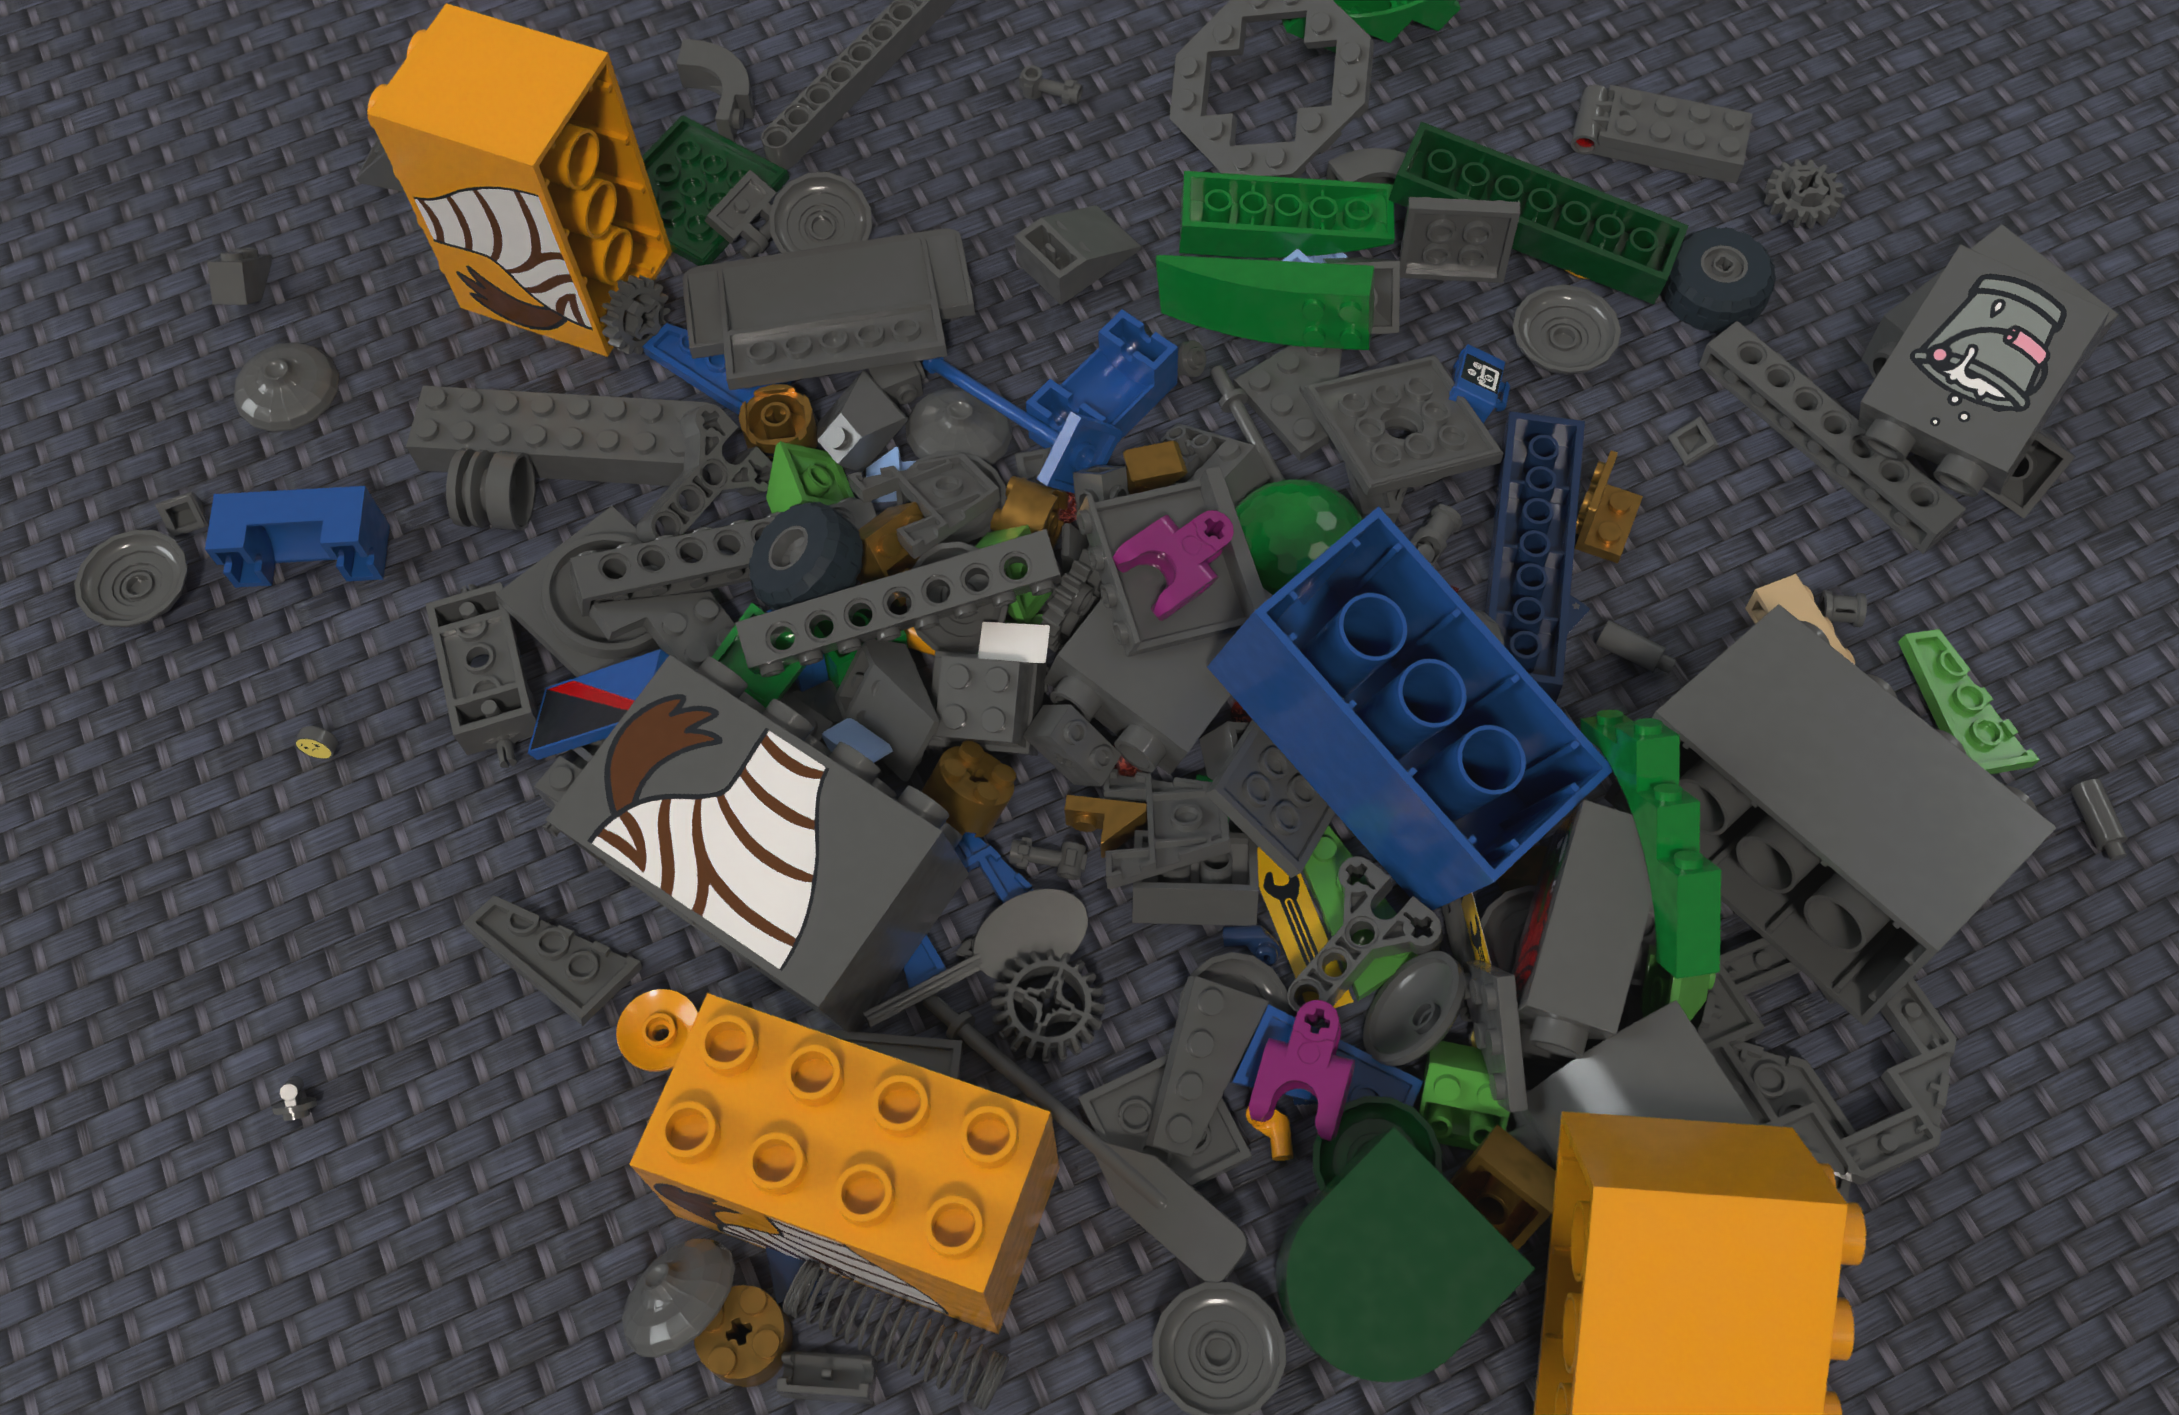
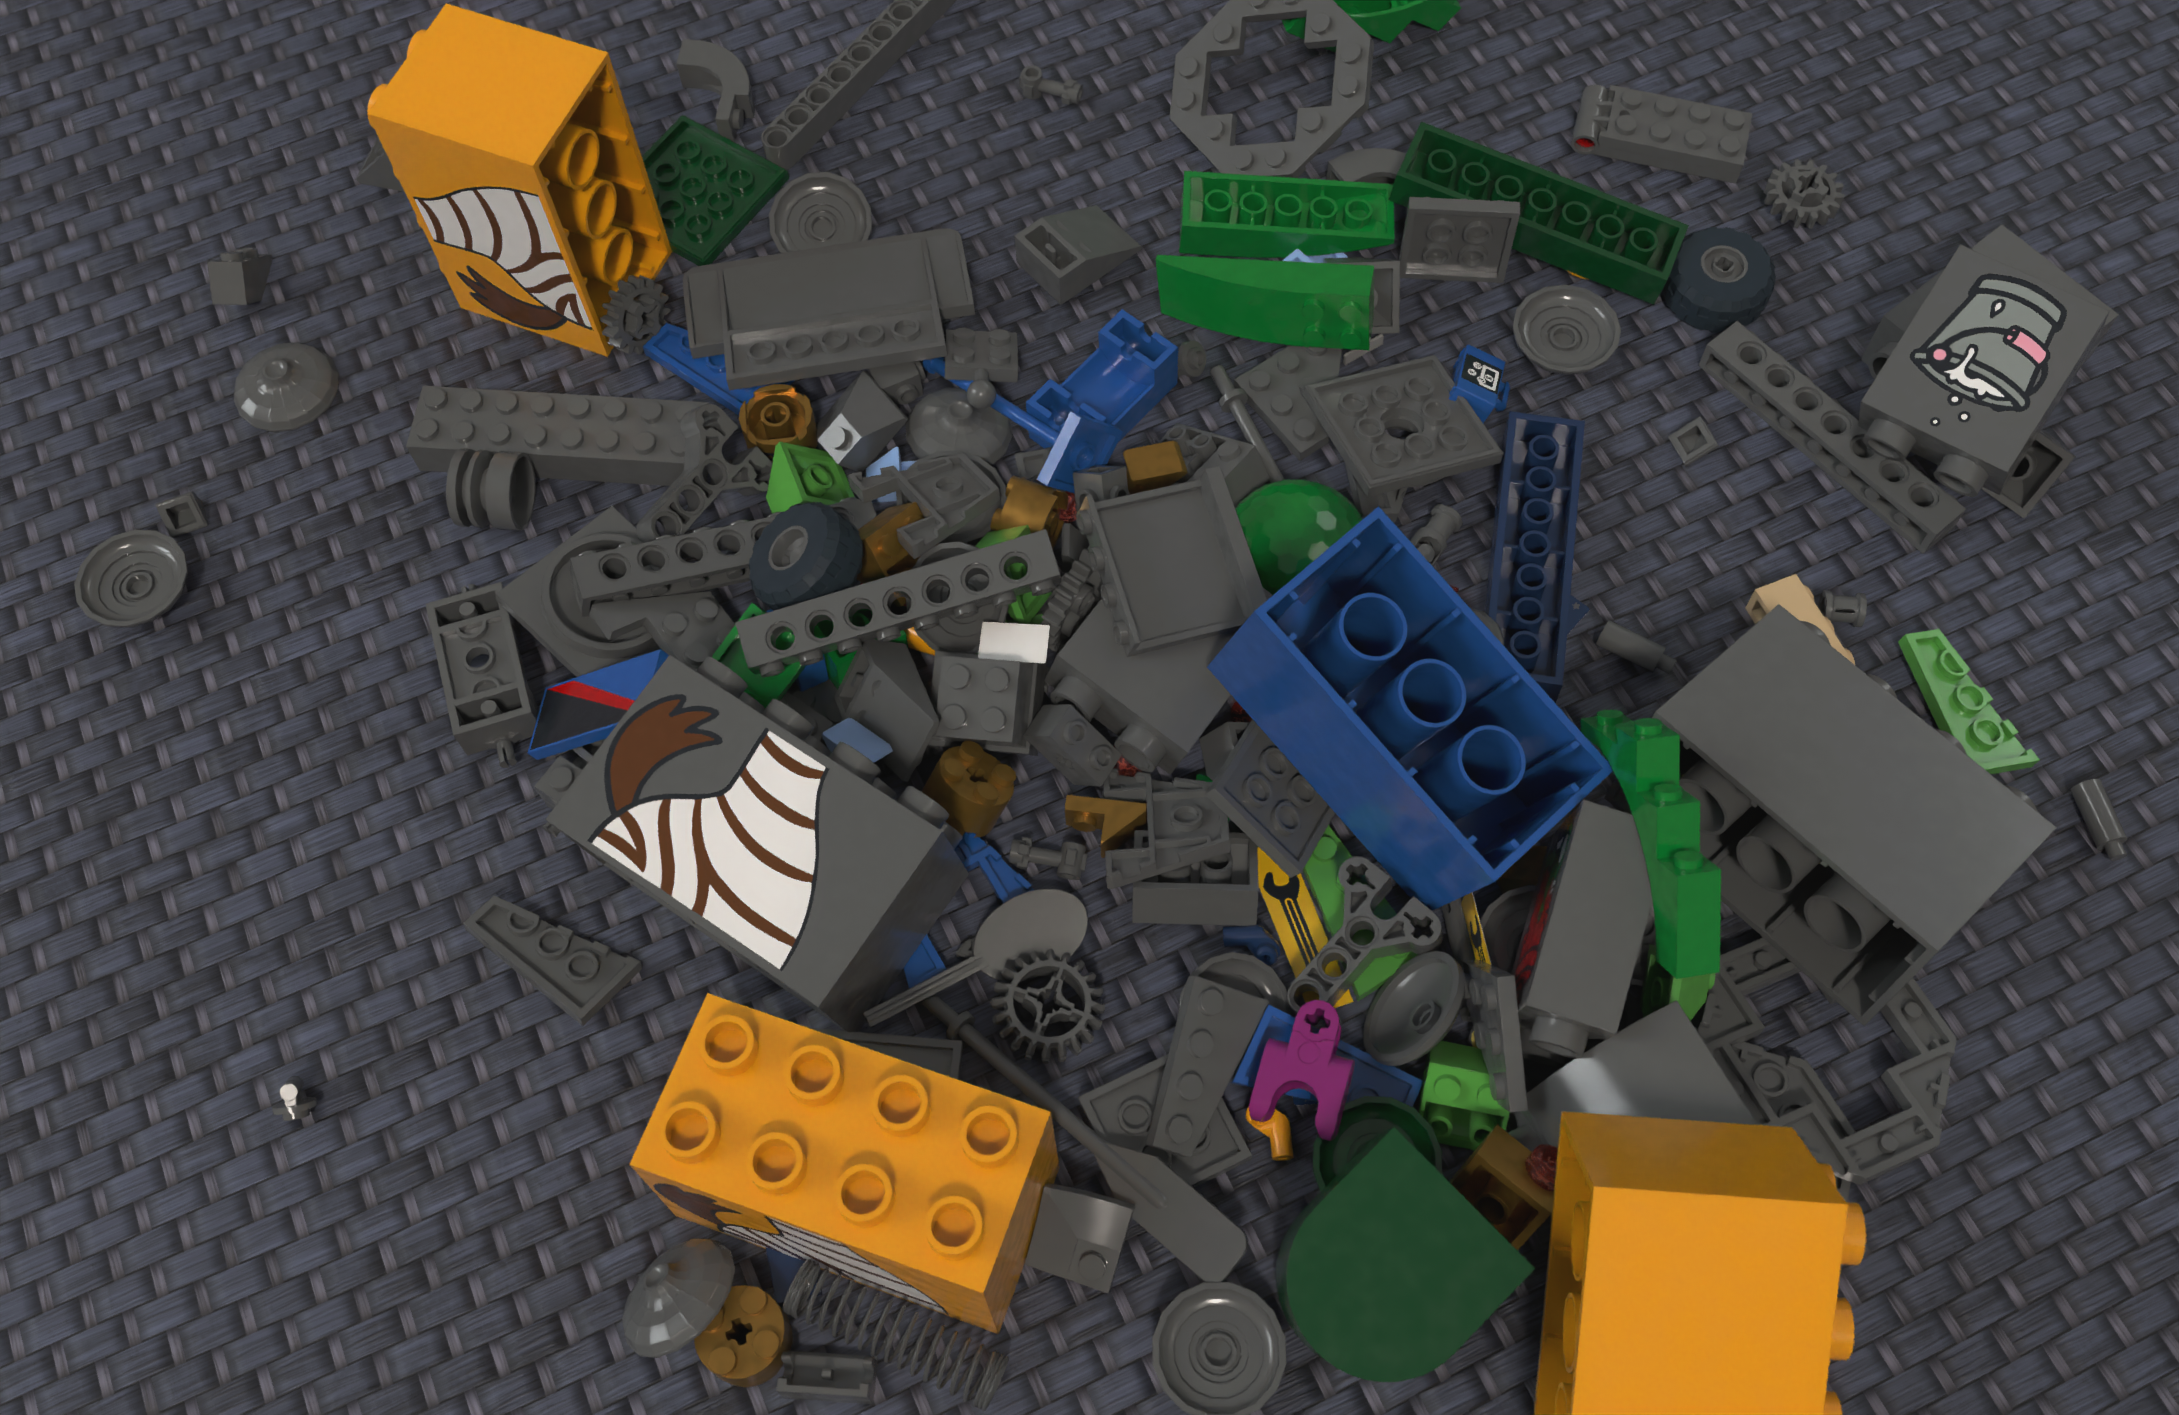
blue piece [205,486,390,588] -> none
tile [294,726,338,759] -> none
light orange dish [616,989,698,1072] -> none
dark grey plate [704,170,777,259] -> none
magenta piece [1113,510,1234,621] -> none
pearl gold bracket [1574,450,1643,564] -> none
none -> dark grey plate [945,328,1018,409]
none -> dark grey plate [1025,1183,1136,1293]
none -> light grey piece [1343,334,1384,365]
none -> clear red tile [1525,1144,1558,1192]

